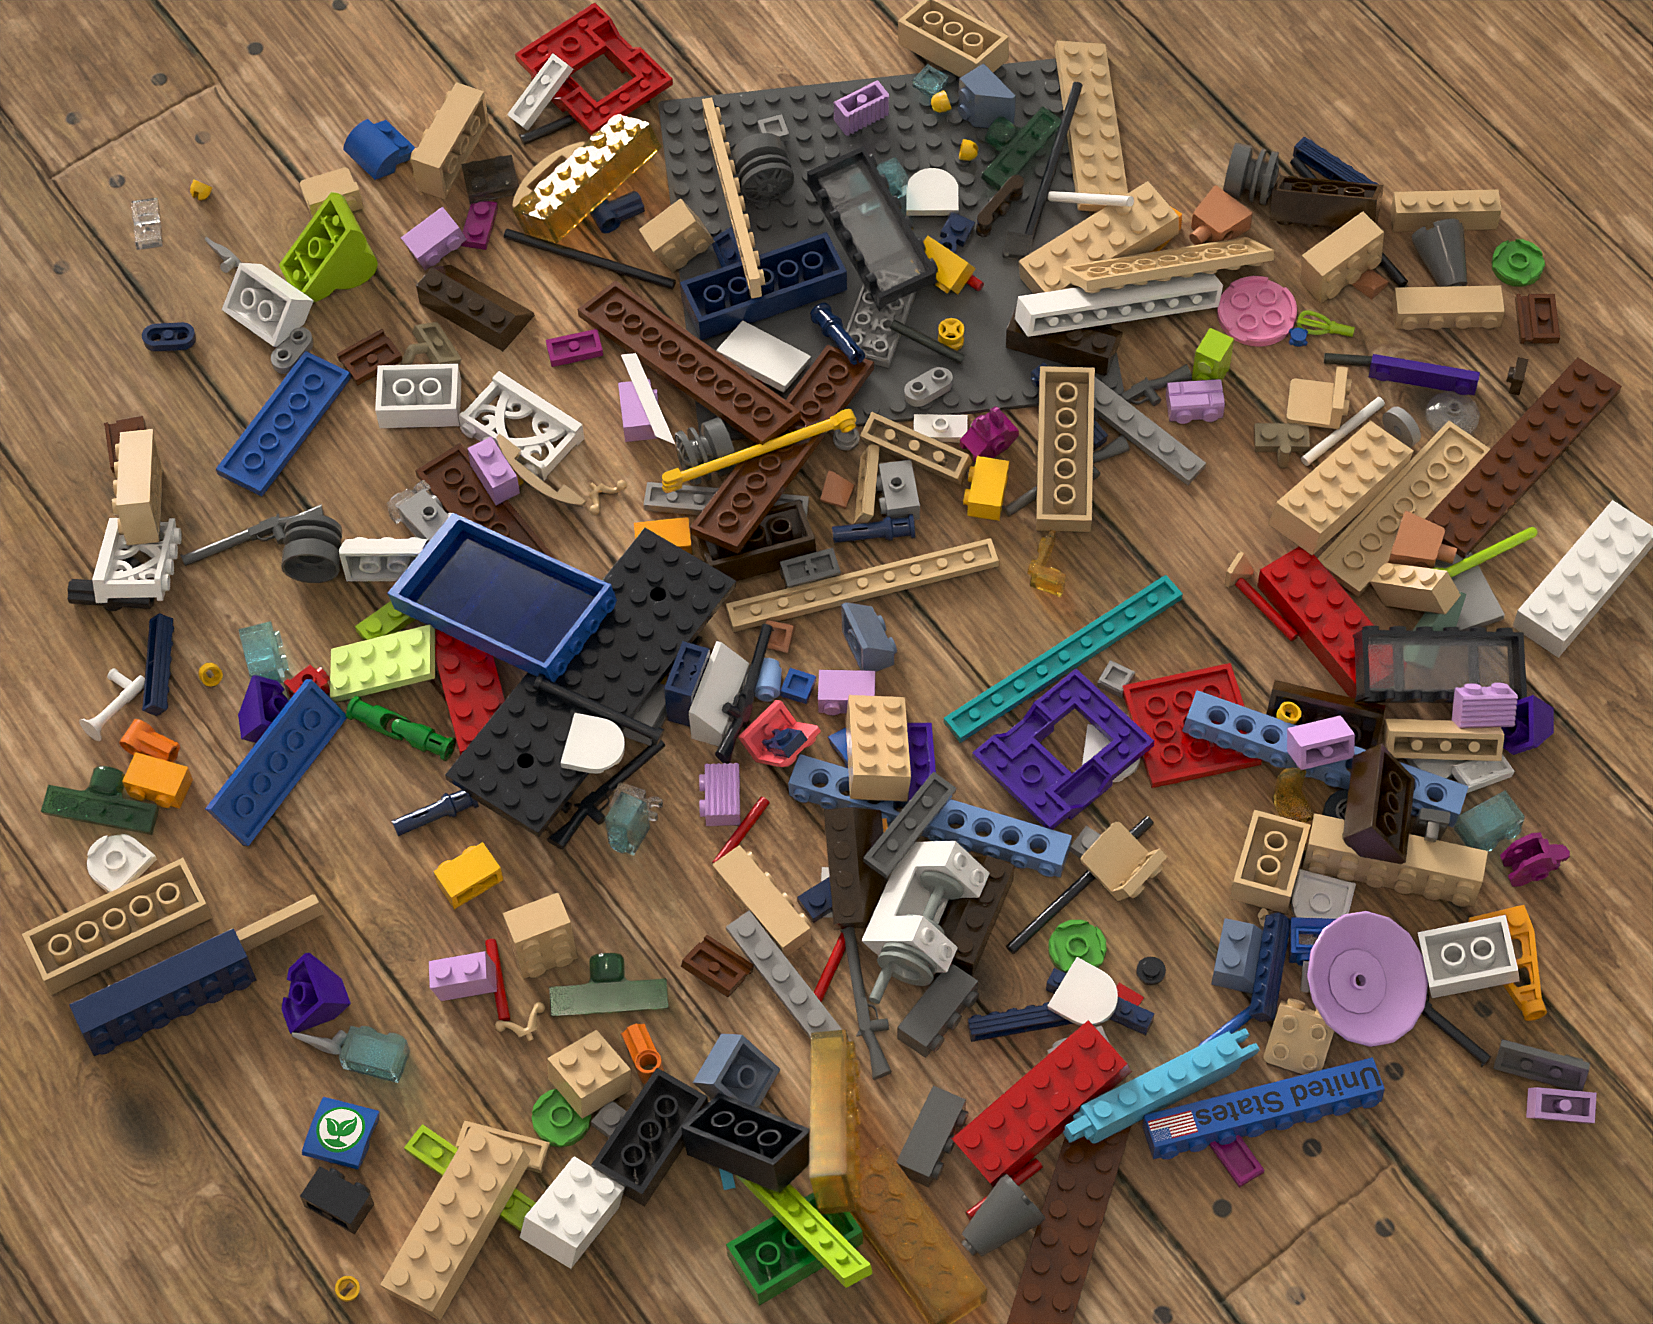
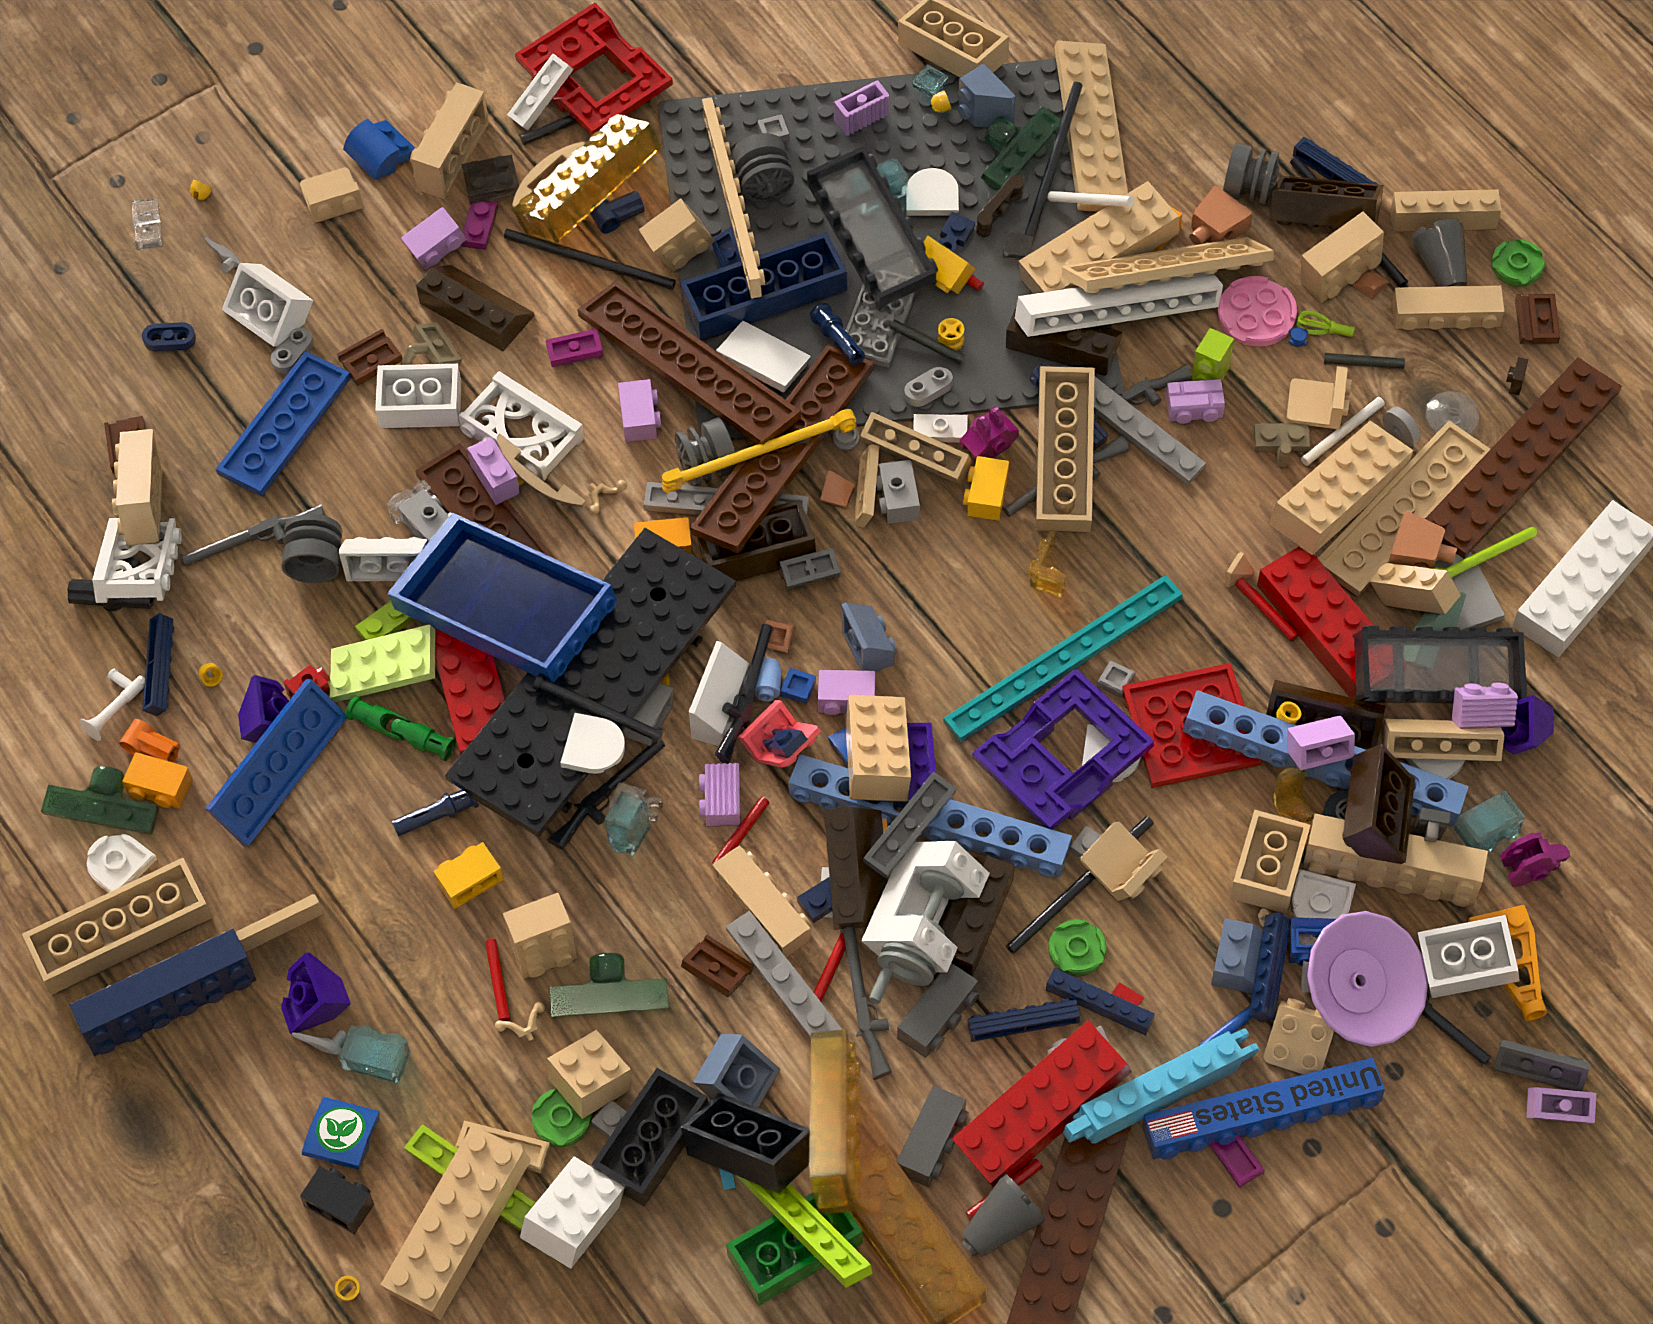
clear light blue brick [238,621,289,683] -> none
lime brick [279,192,378,303] -> none
lavender brick [429,951,497,1001] -> none
white sticker [621,353,675,444] -> none
orange piece [621,1023,664,1084] -> none
dark blue window [664,641,710,727] -> none
tan plate [726,538,999,632] -> none
dark blue pin [832,514,916,543] -> none
yellow hinge [959,139,978,161] -> none
white tile [1047,957,1118,1026] -> none
black plate [1136,957,1166,985] -> none
dark purple plate [1368,354,1480,396] -> none
white plate [1451,754,1515,793] -> none

